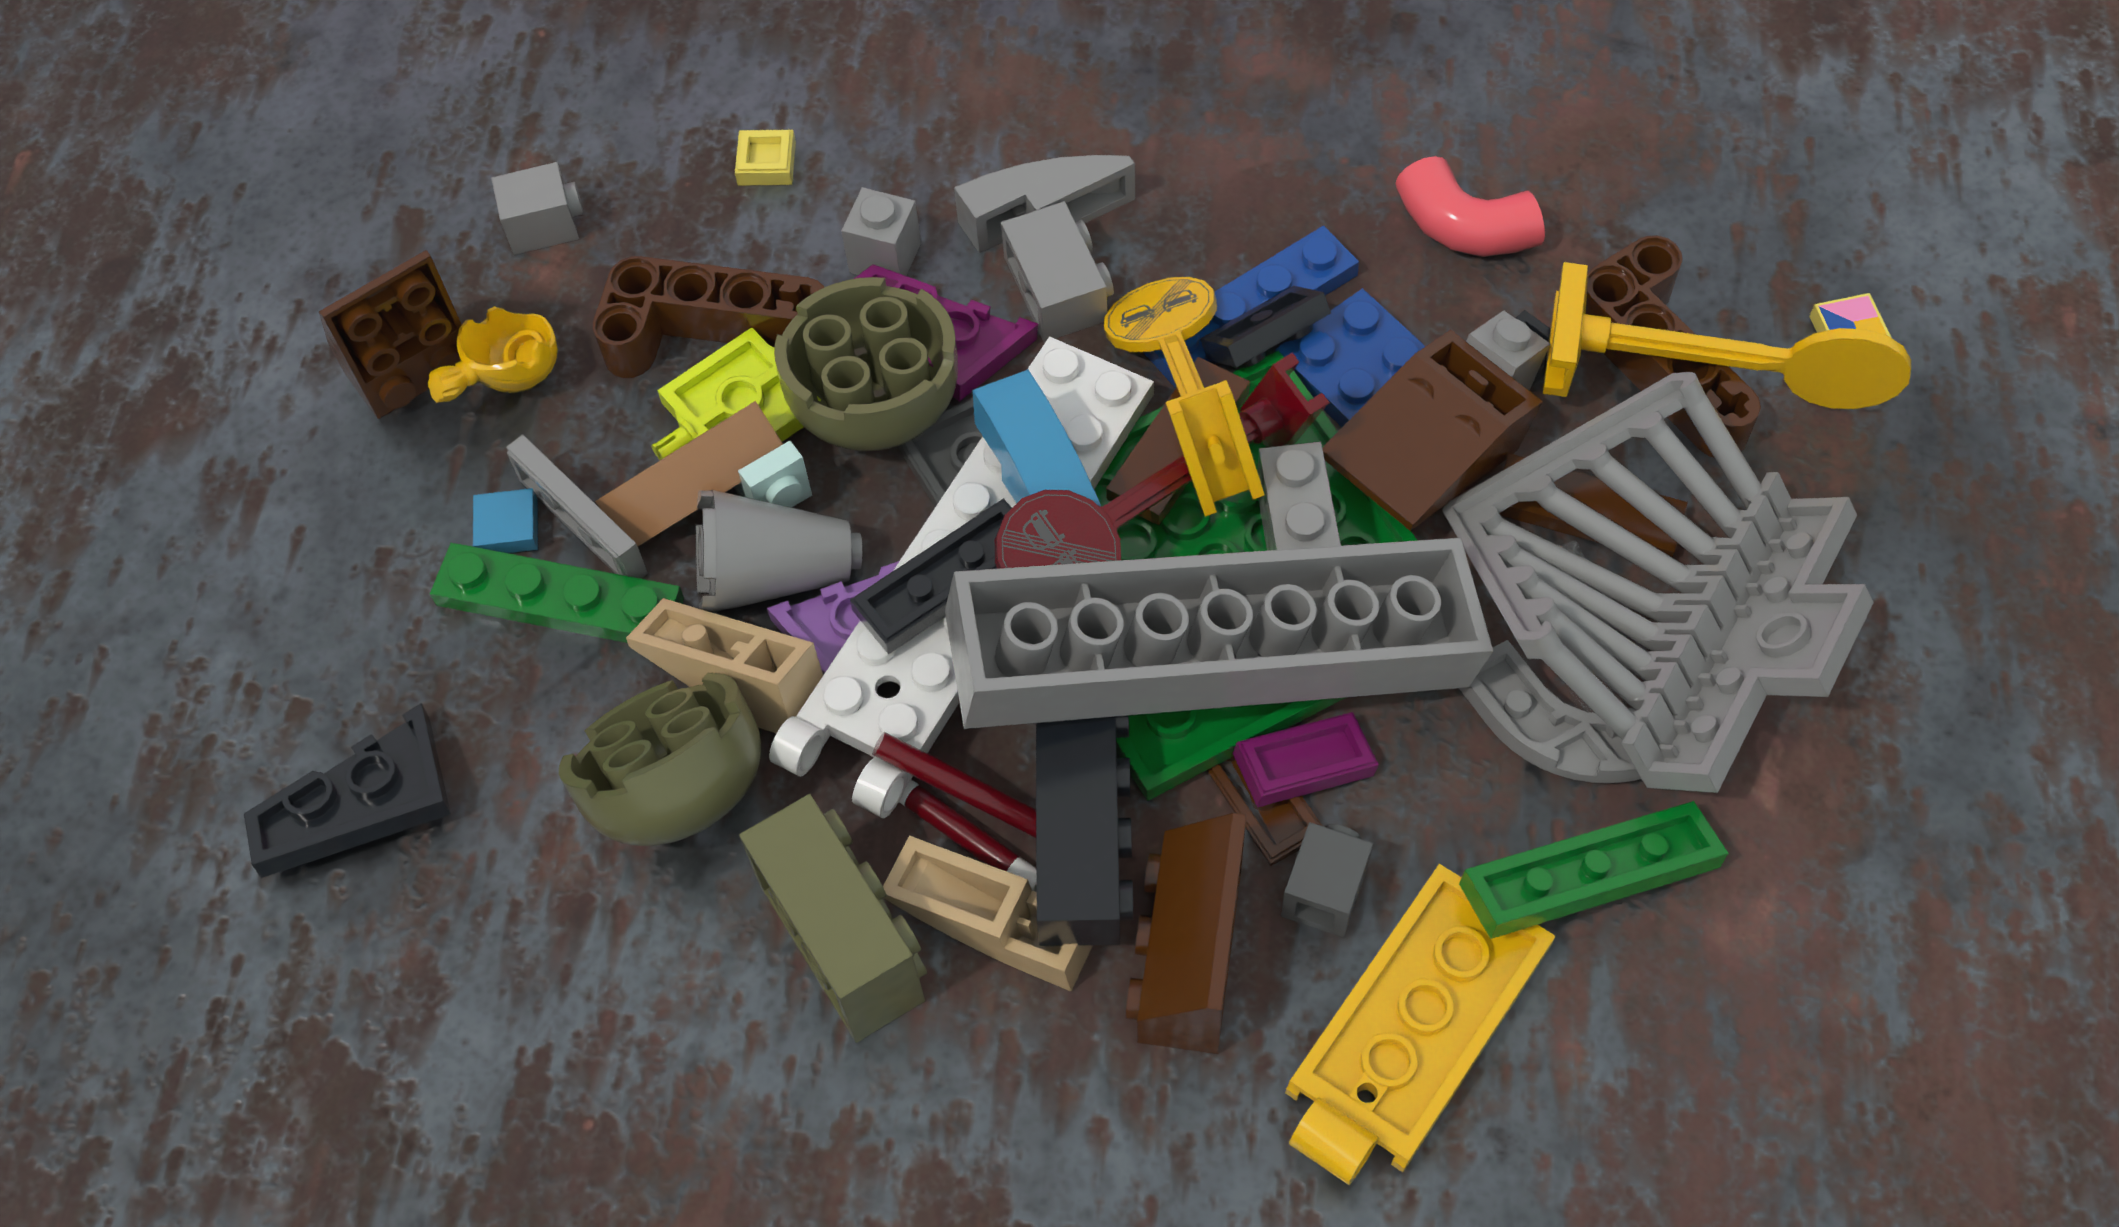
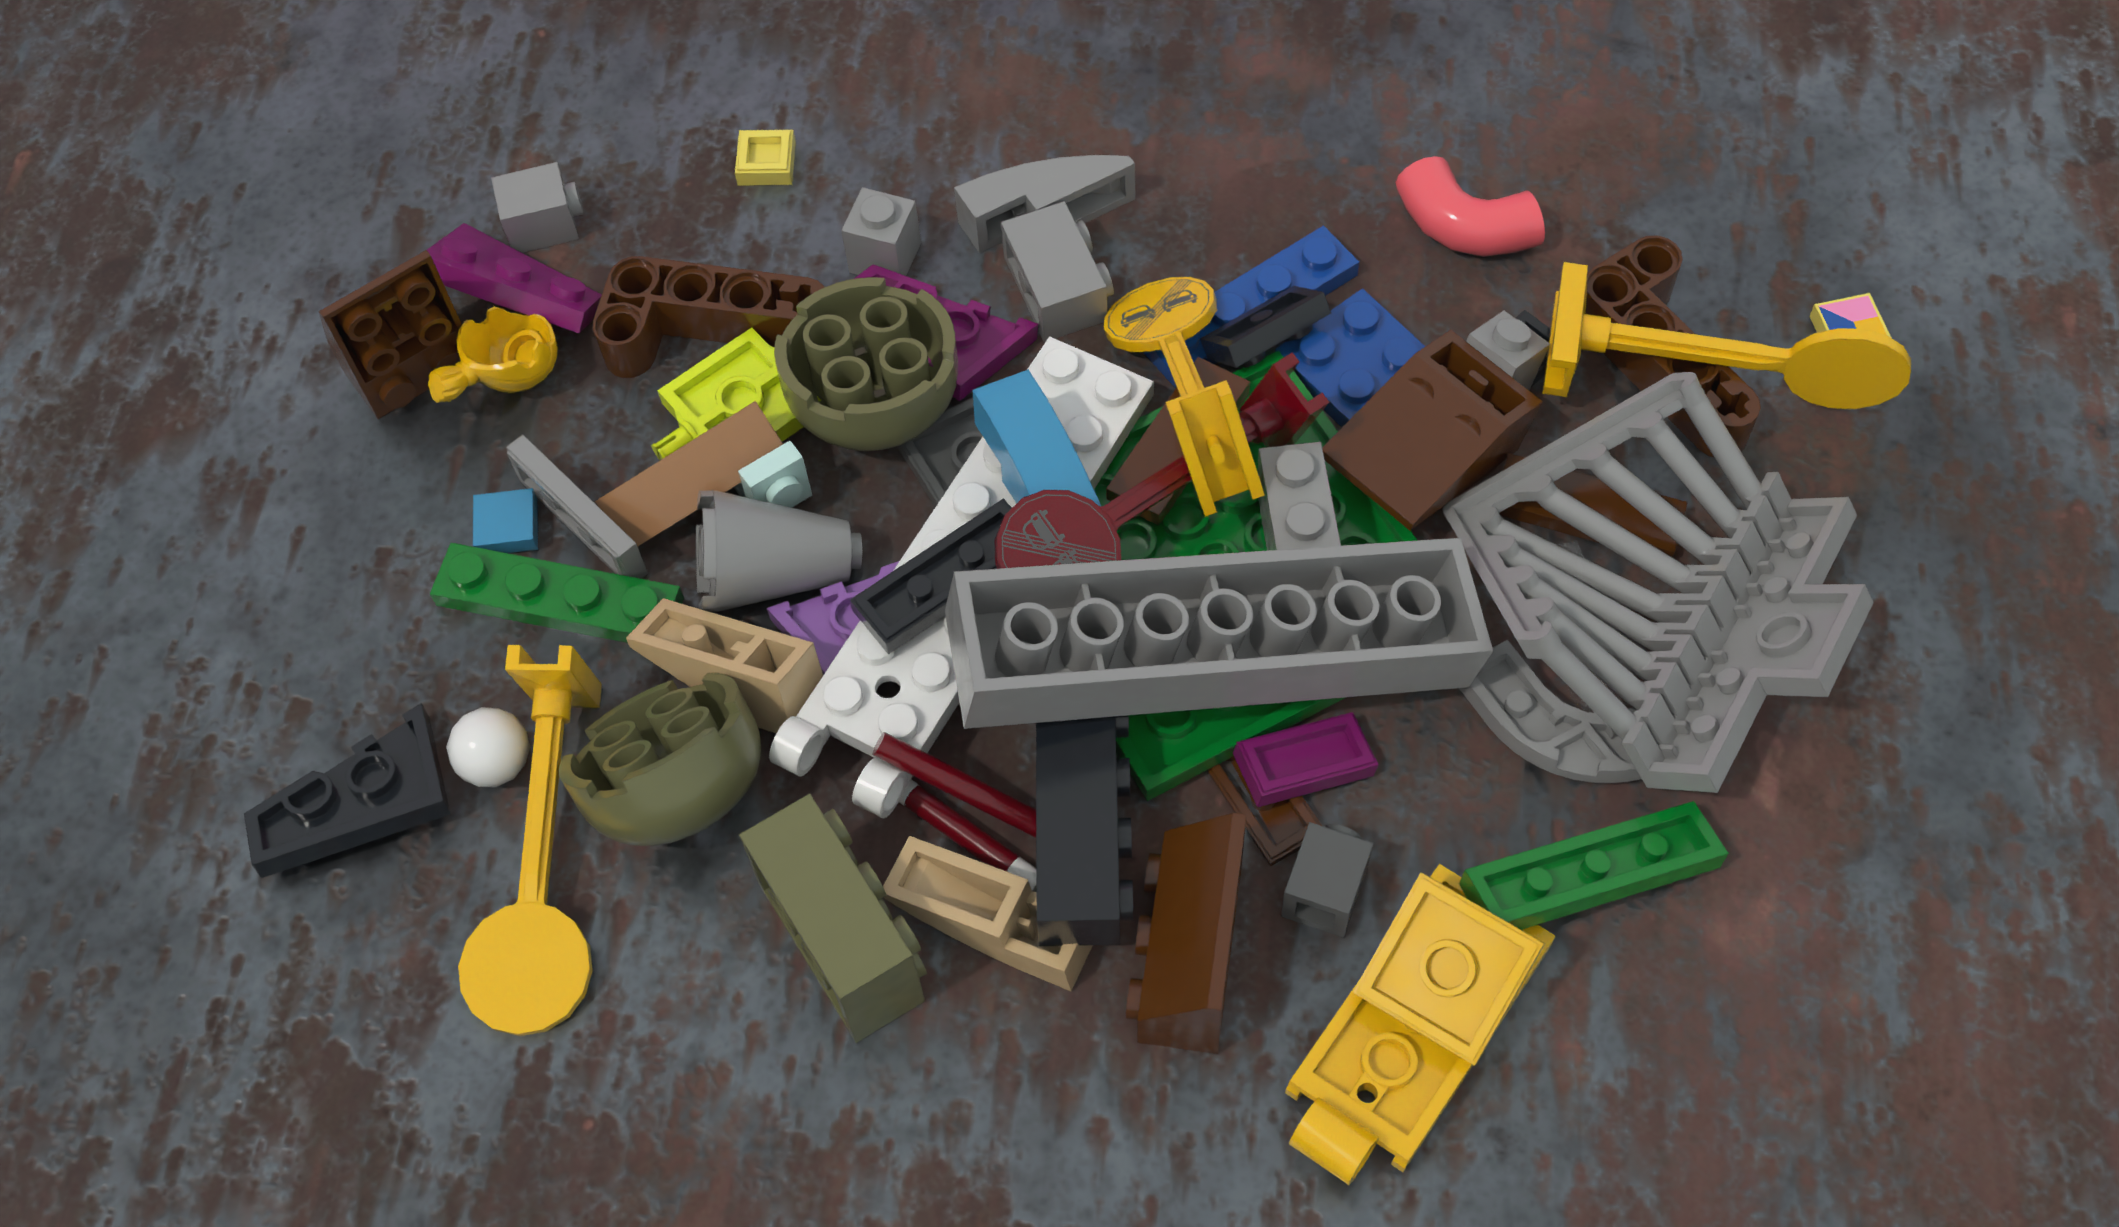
none -> magenta wing [427,223,602,333]
none -> white piece [446,707,530,787]
none -> yellow piece [458,645,602,1036]
none -> yellow tile [1353,873,1545,1066]

